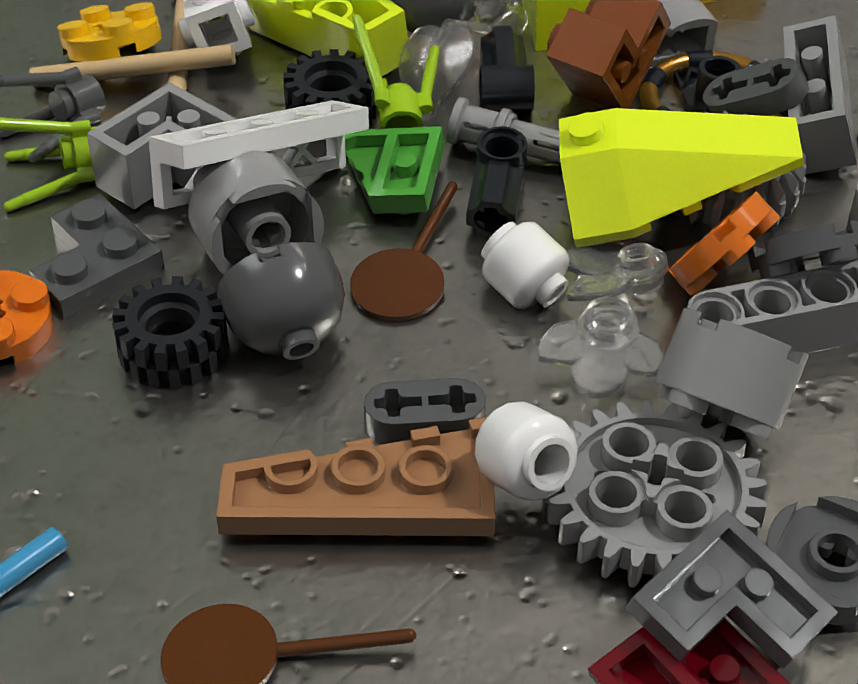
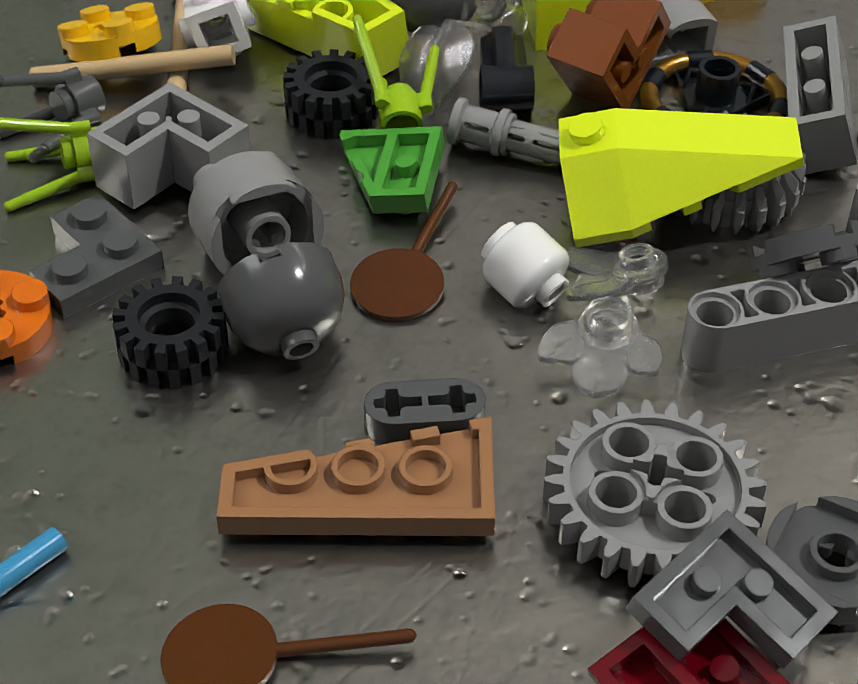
white fence [148,100,369,209] -> none
black piece [466,126,527,238] -> none
white head [475,402,578,501] -> none
light grey brick [655,308,809,440] -> none
orange plate [668,191,781,297] -> none
dark grey beam [703,58,809,116] -> none

